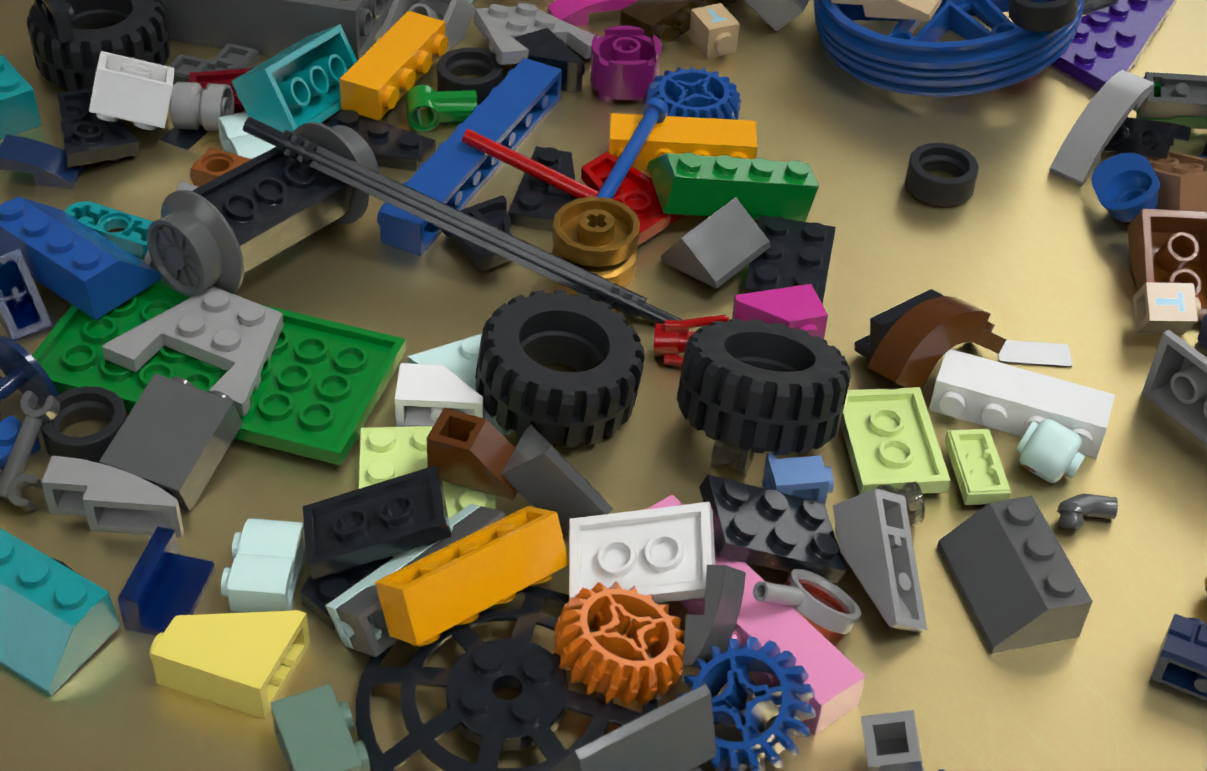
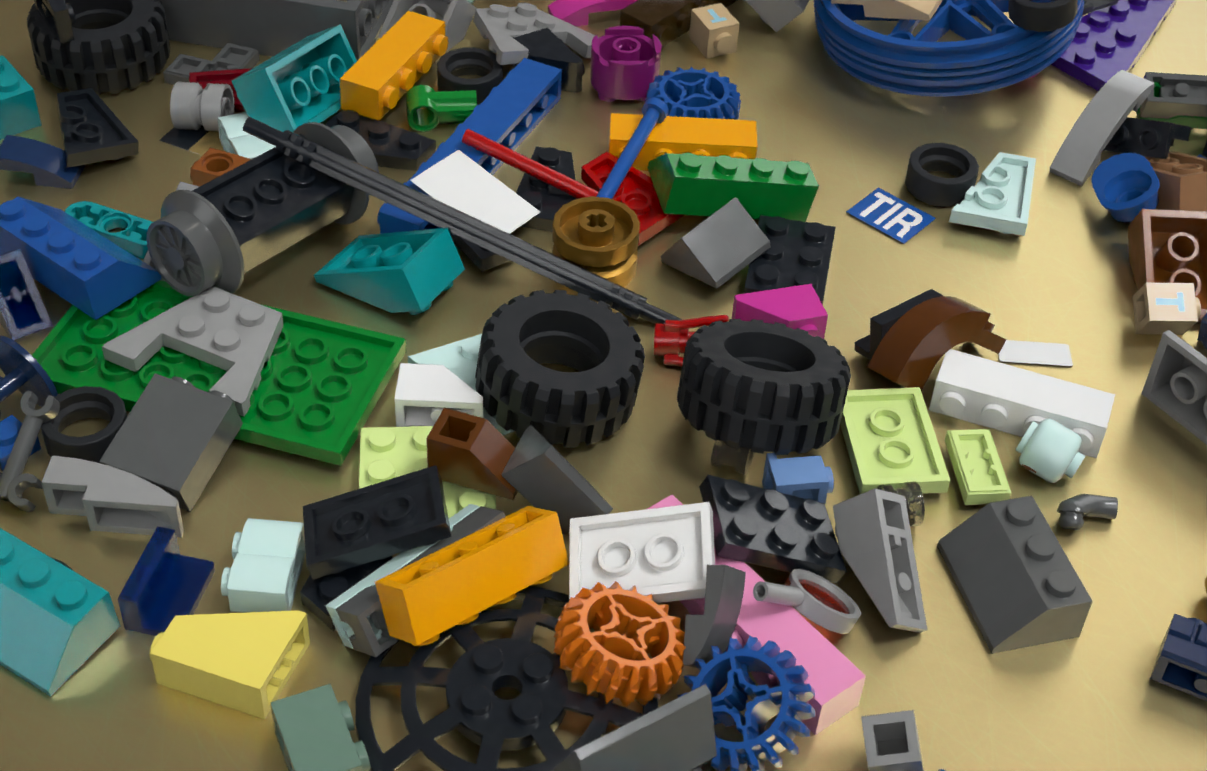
white brick [89,51,174,130] -> none
none -> teal slope [313,228,465,315]
none -> white sticker [410,149,540,234]
none -> blue sticker [846,187,936,244]
none -> light aqua wing [949,152,1036,236]

